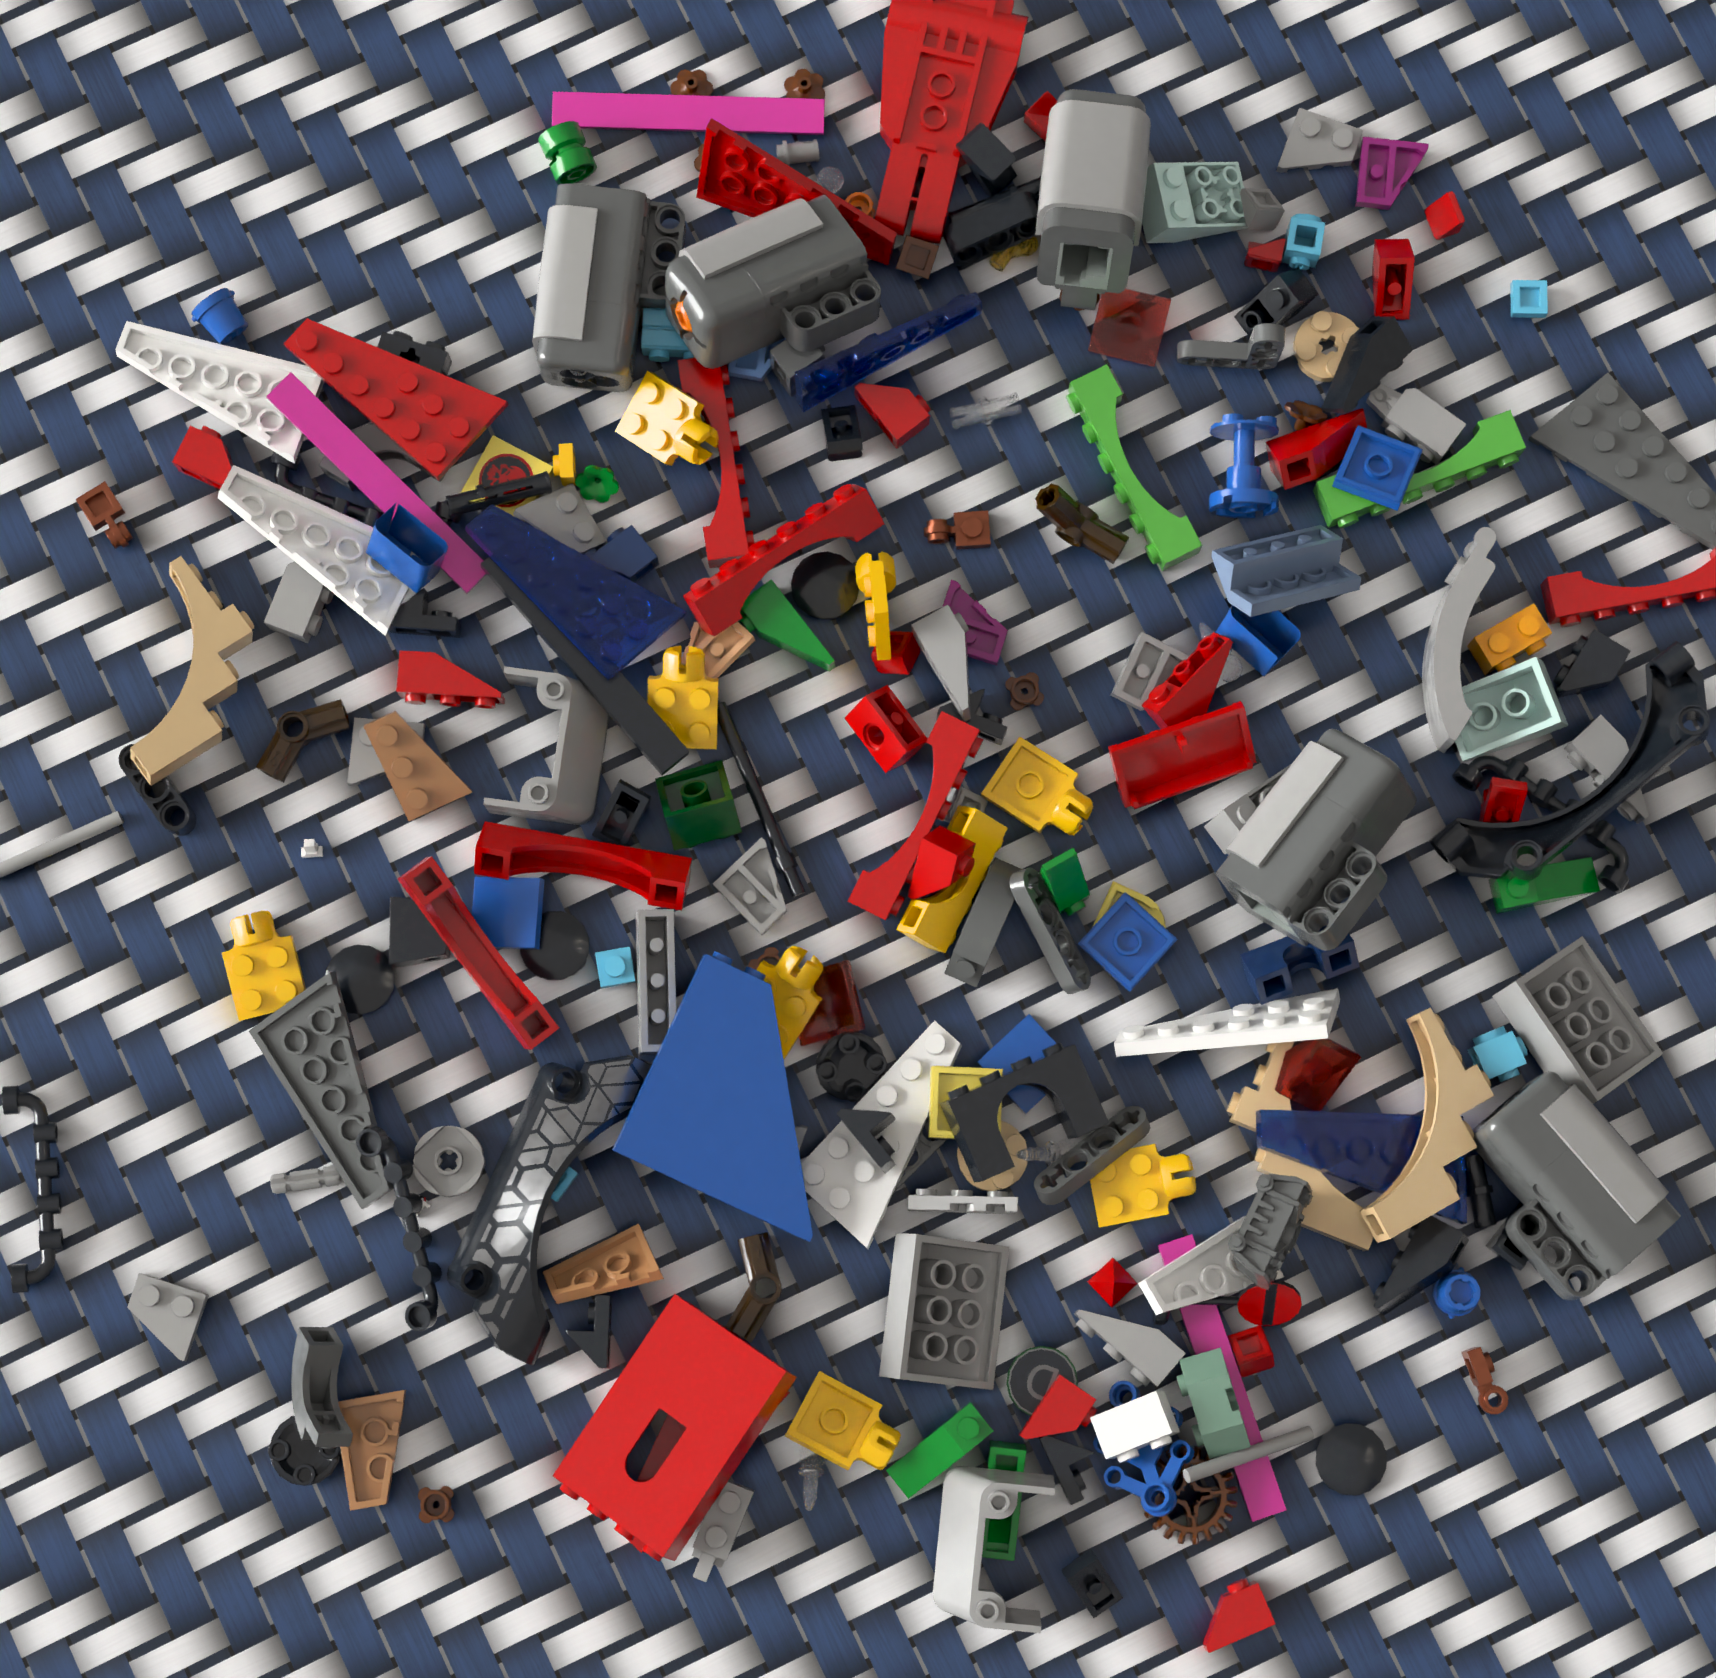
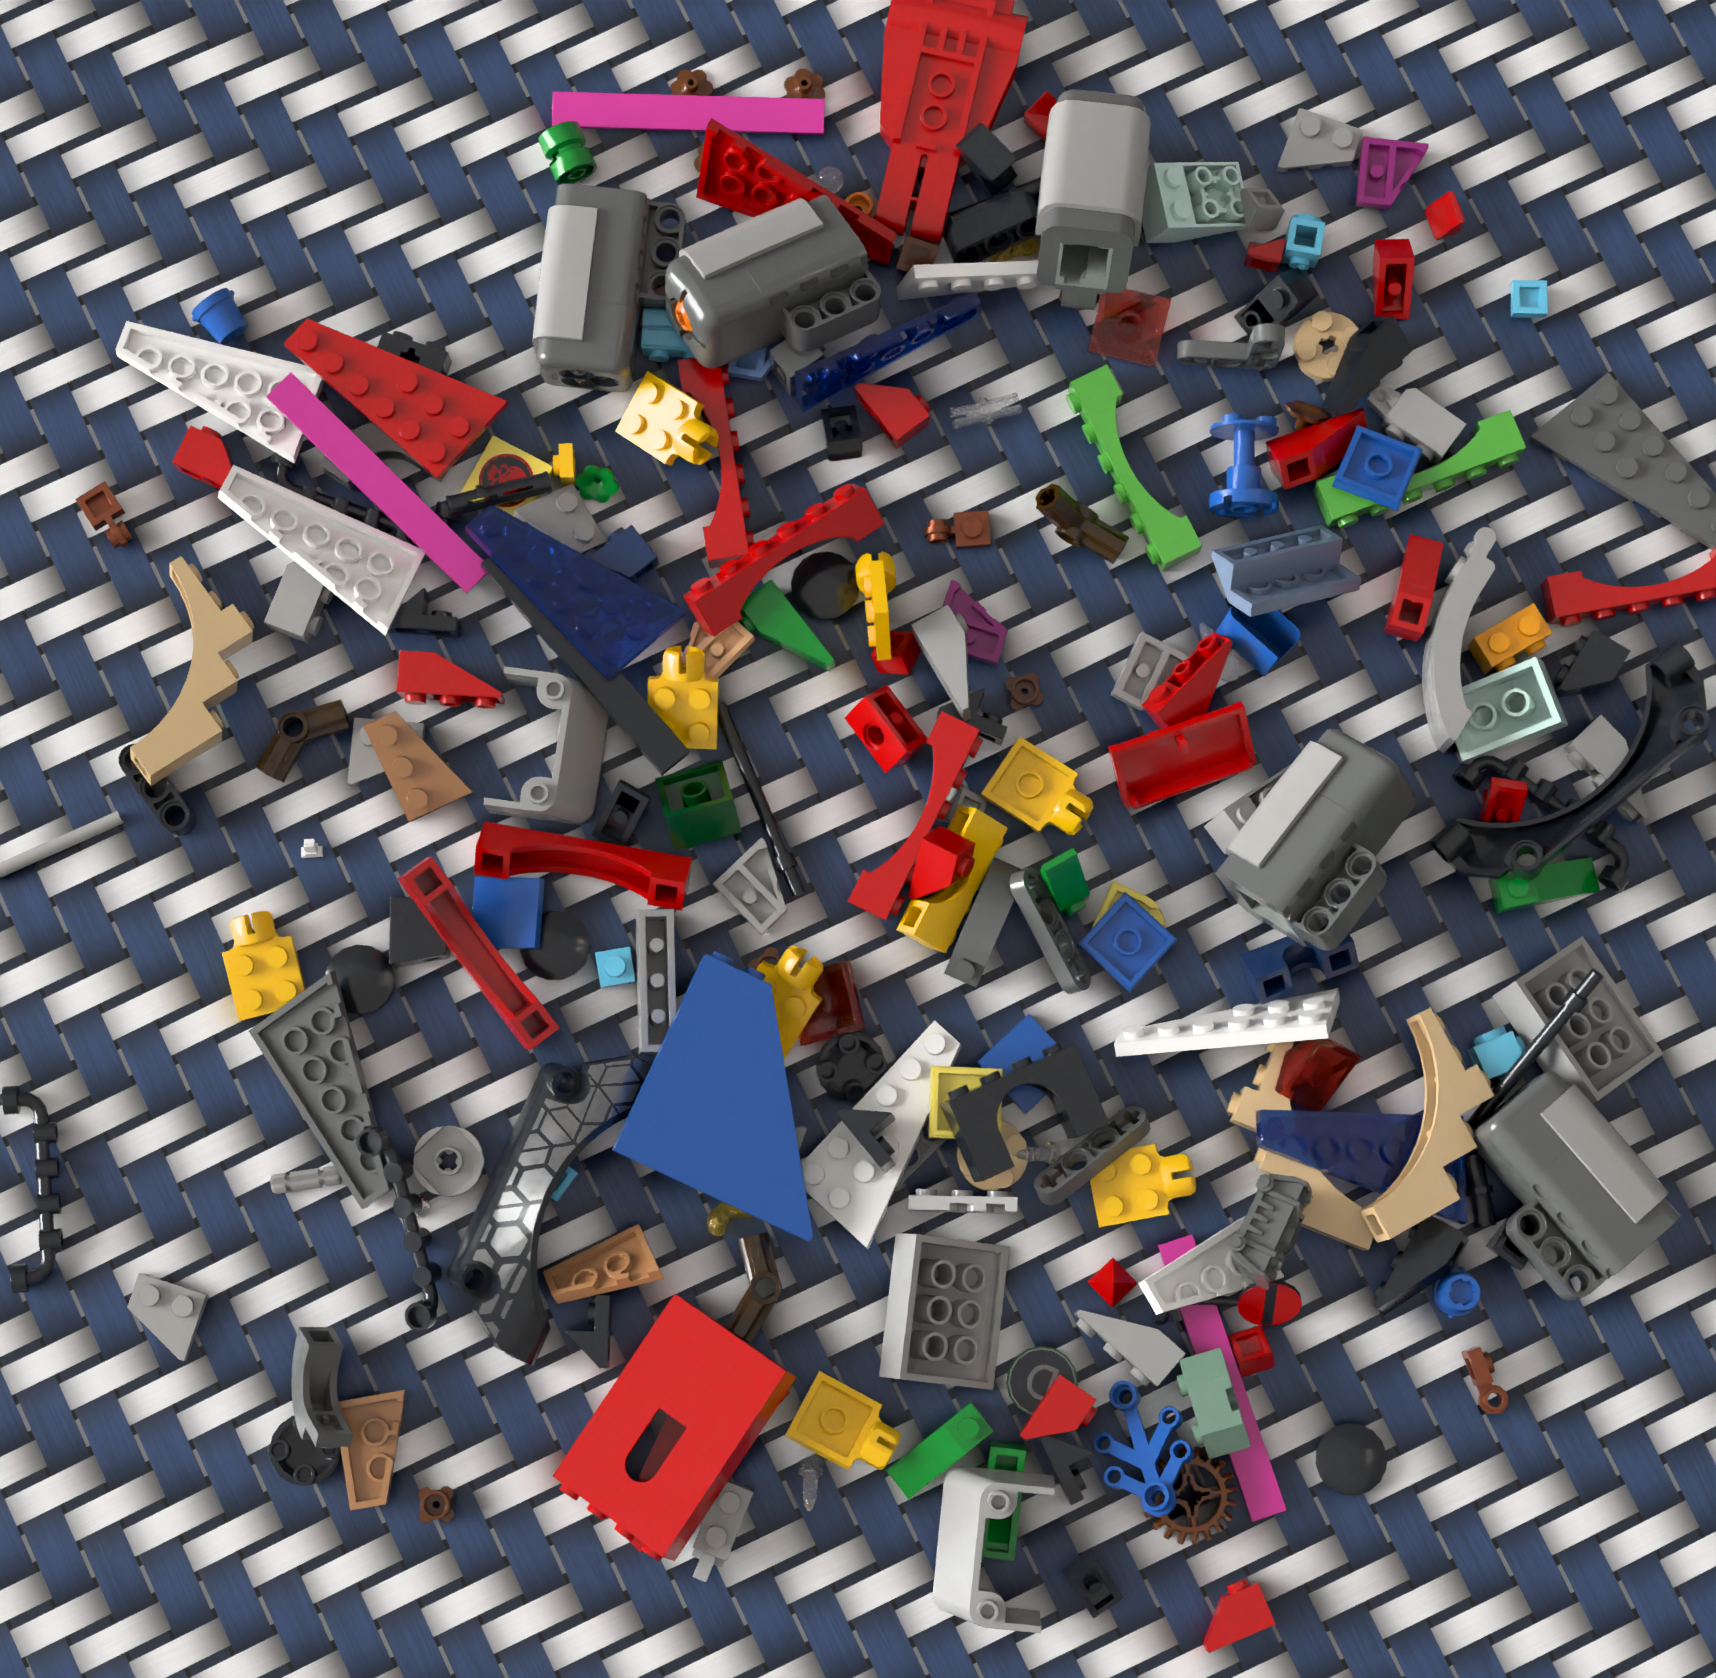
blue piece [366,502,448,594] -> none
light grey pin [776,139,819,166] -> none
white brick [1090,1391,1180,1463] -> none
light grey bar [1183,1426,1314,1483] -> none
none -> clear yellow arm [706,1202,754,1236]
none -> white wing [896,260,1039,300]
none -> red slope [1383,534,1444,642]
none -> black bar [1466,969,1604,1130]

